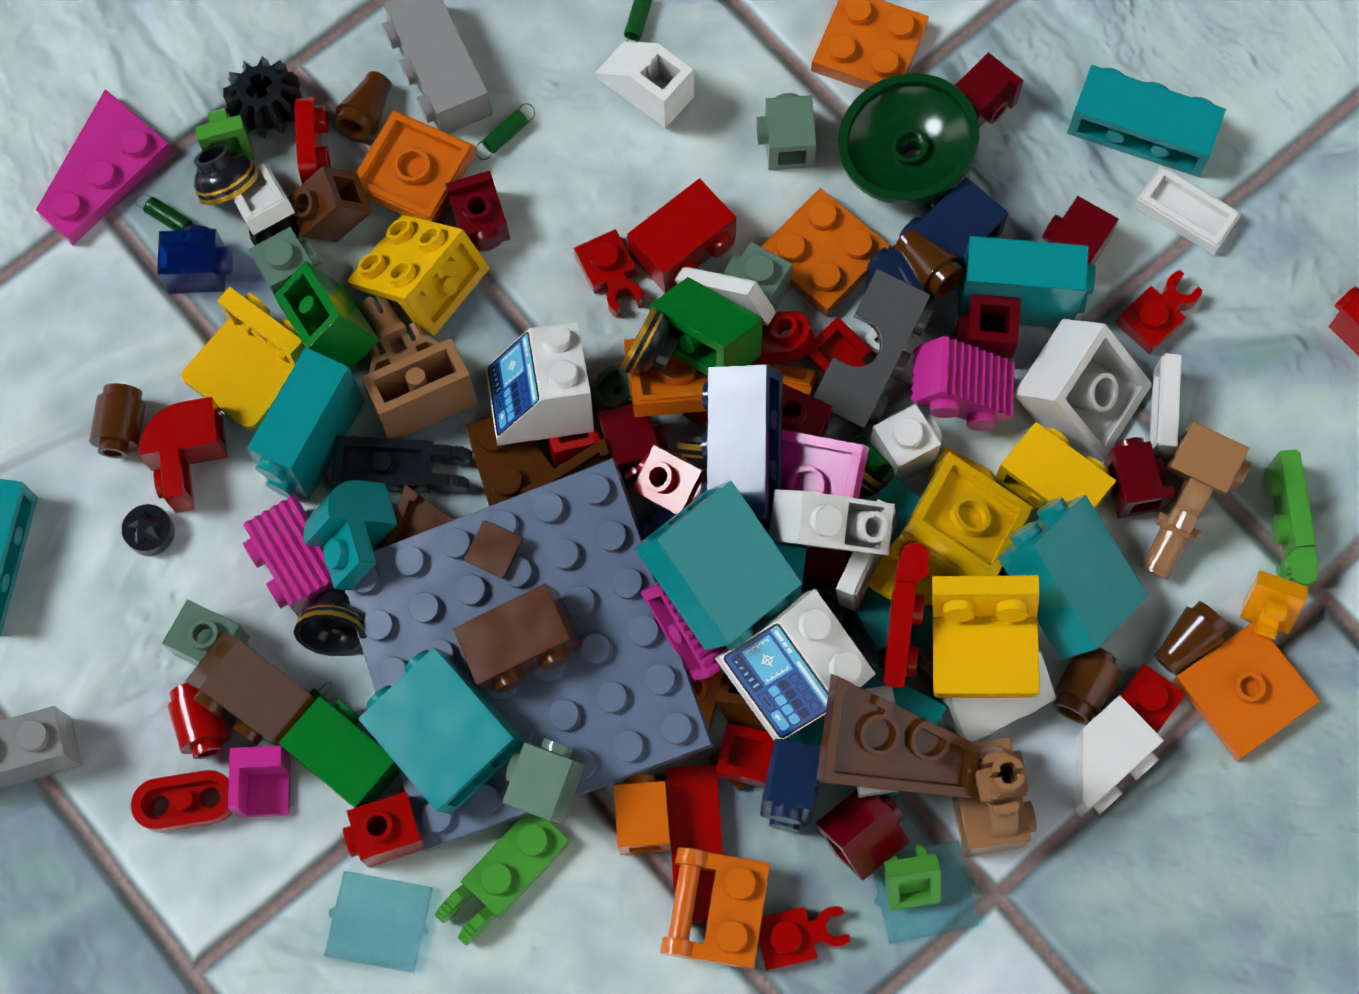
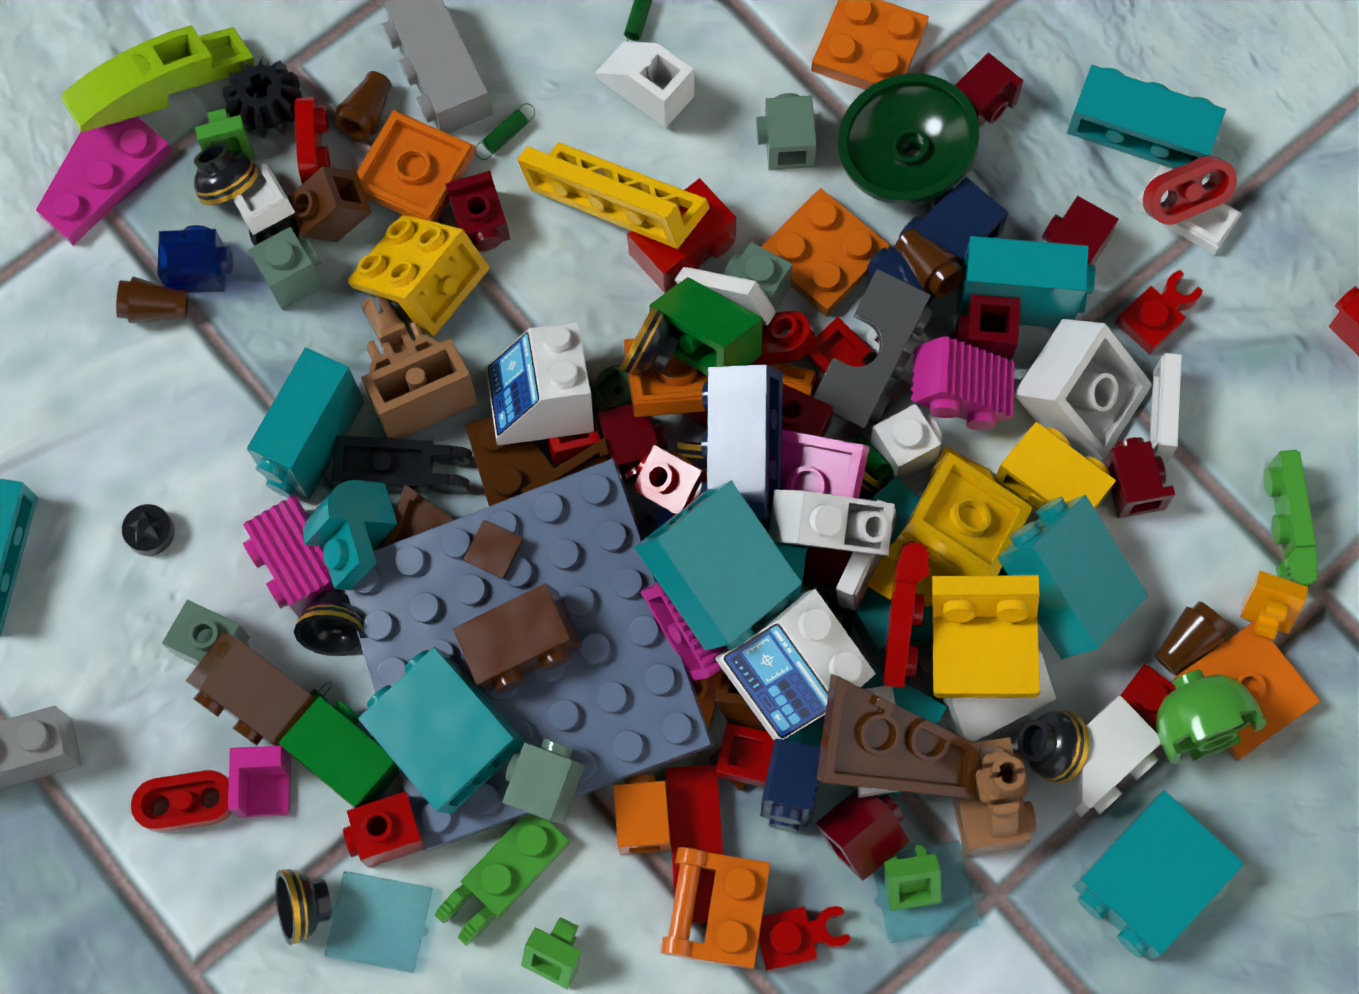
reddish brown brick [89,383,146,459] -> none
green piece [135,194,201,239] -> none
red brick [139,397,228,513] -> none
red brick [167,683,230,759] -> none
yellow bracket [181,286,305,430] -> none
green brick [274,261,379,370] -> none
red plate [573,229,643,318] -> none
reddish brown brick [1053,647,1121,725] -> none
medium nougat brick [1141,421,1252,580] -> none
none -> lime slope [61,25,254,133]
none -> reddish brown cone [116,277,189,324]
none -> black piece [275,869,331,945]
none -> yellow fence [517,142,710,249]
none -> bright green tile [521,917,582,989]
none -> black piece [1018,710,1090,784]
none -> teal brick [1072,790,1244,961]
none -> red plate [1143,156,1237,225]
none -> bright green cylinder [1156,670,1267,764]

